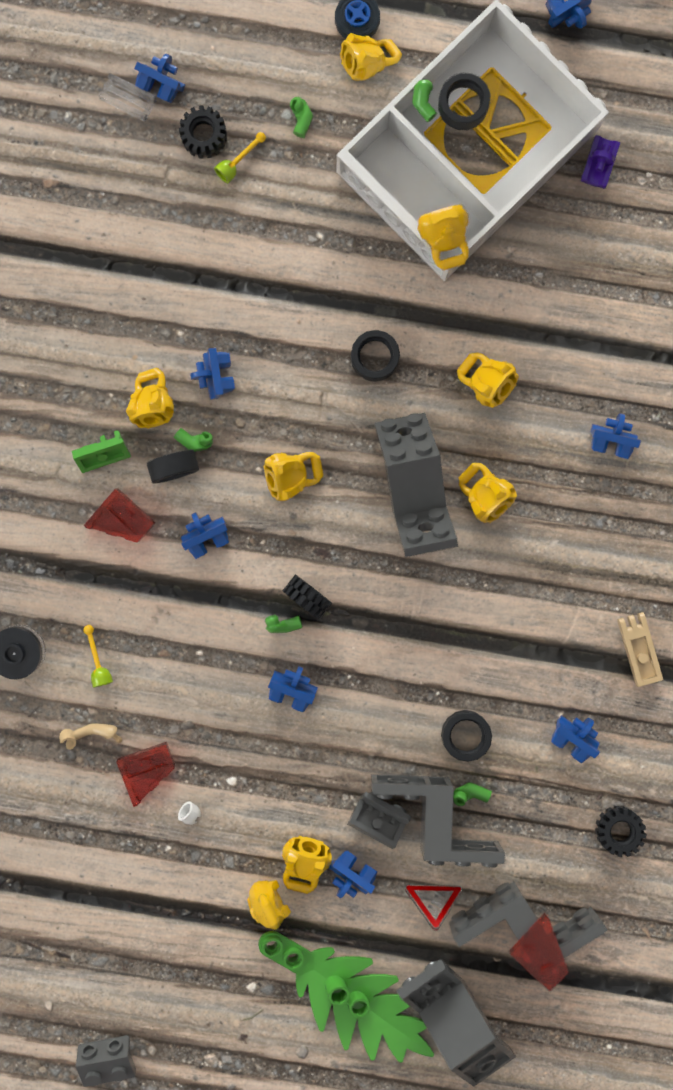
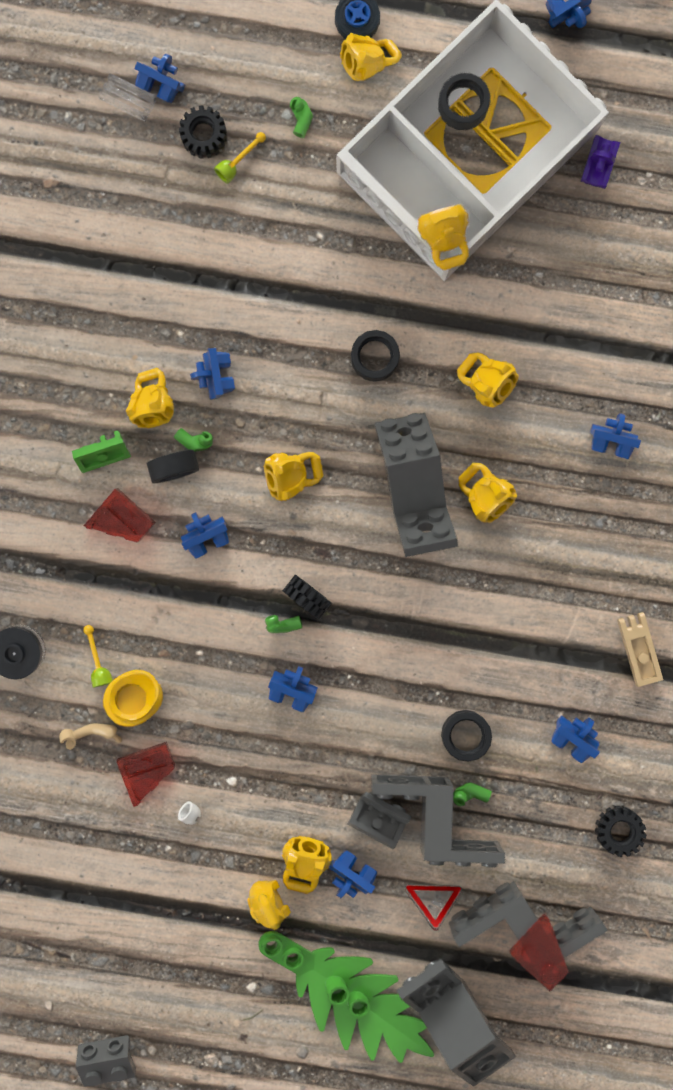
bright green arm [412,79,437,122] -> none
none -> yellow piece [103,670,163,727]

